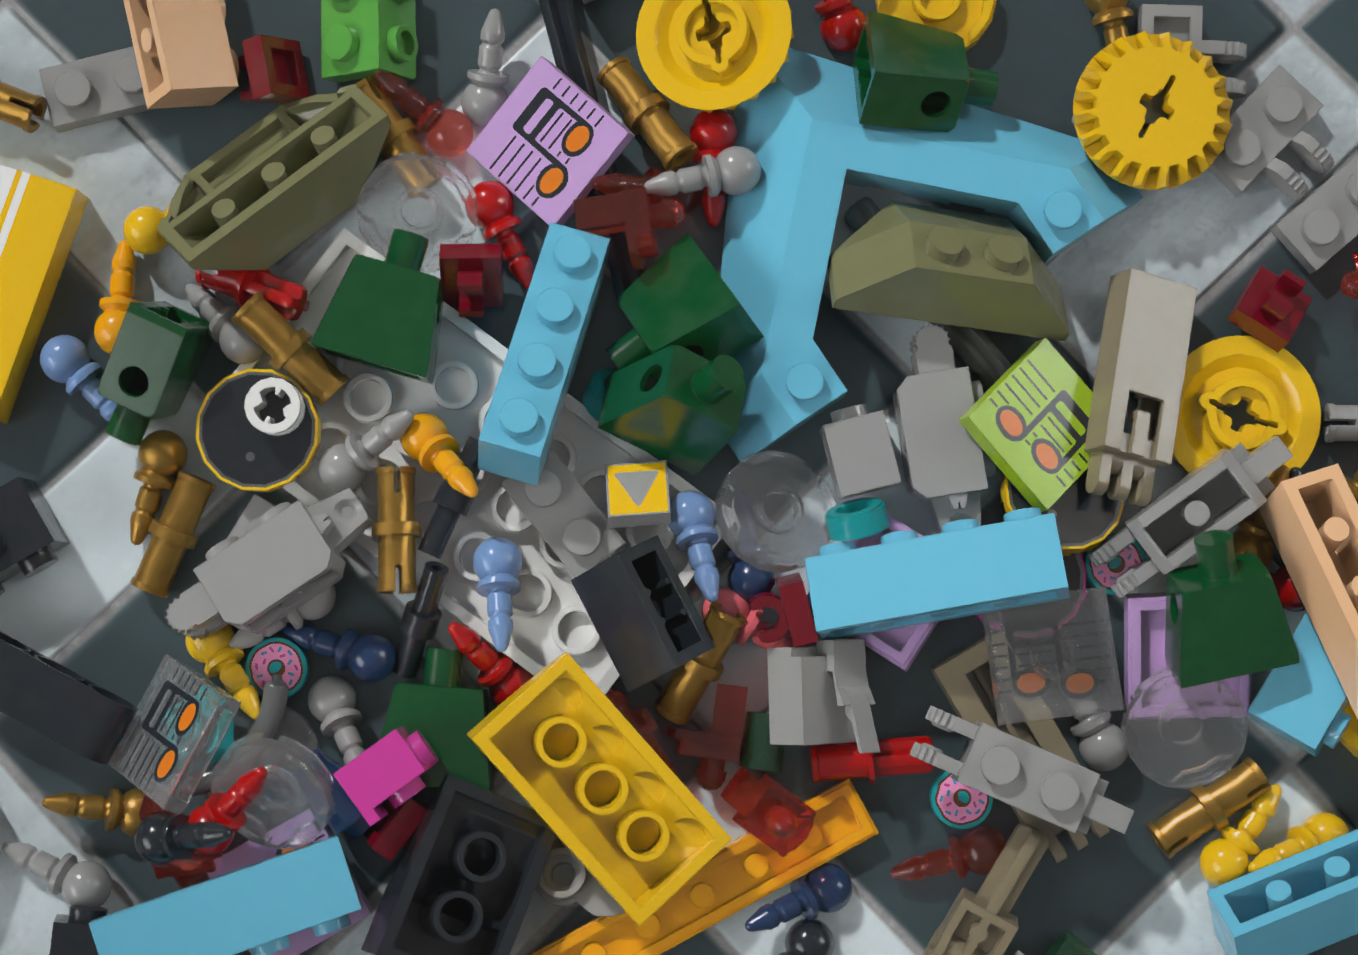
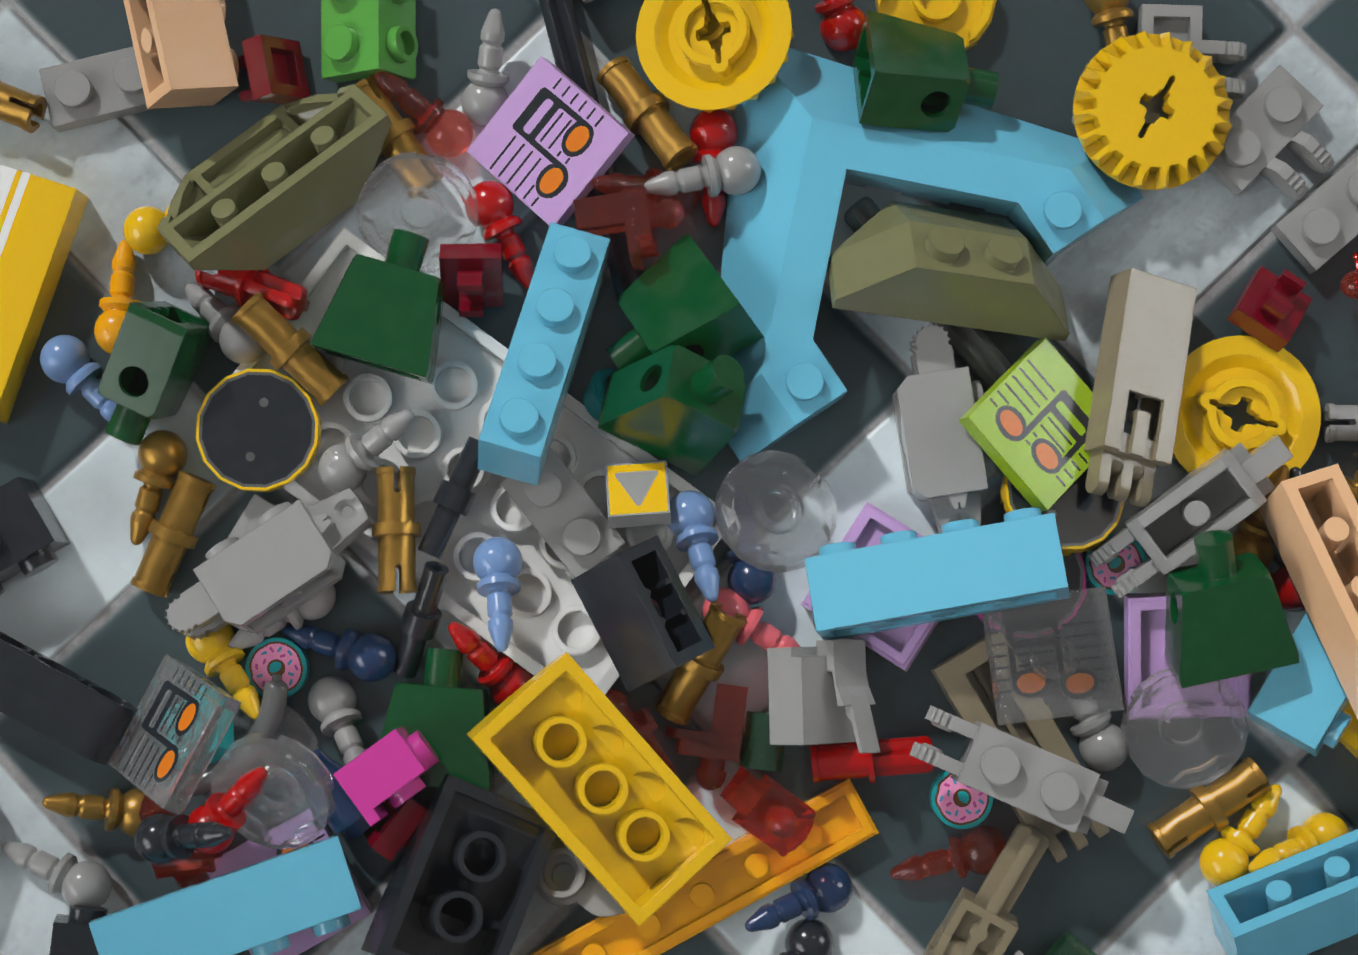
white bush [244,377,305,436] -> none
light orange bar [400,412,478,498] -> none
dark red tile [749,572,819,648] -> none
light grey brick [819,404,902,501] -> none
teal tile [824,497,890,541] -> none

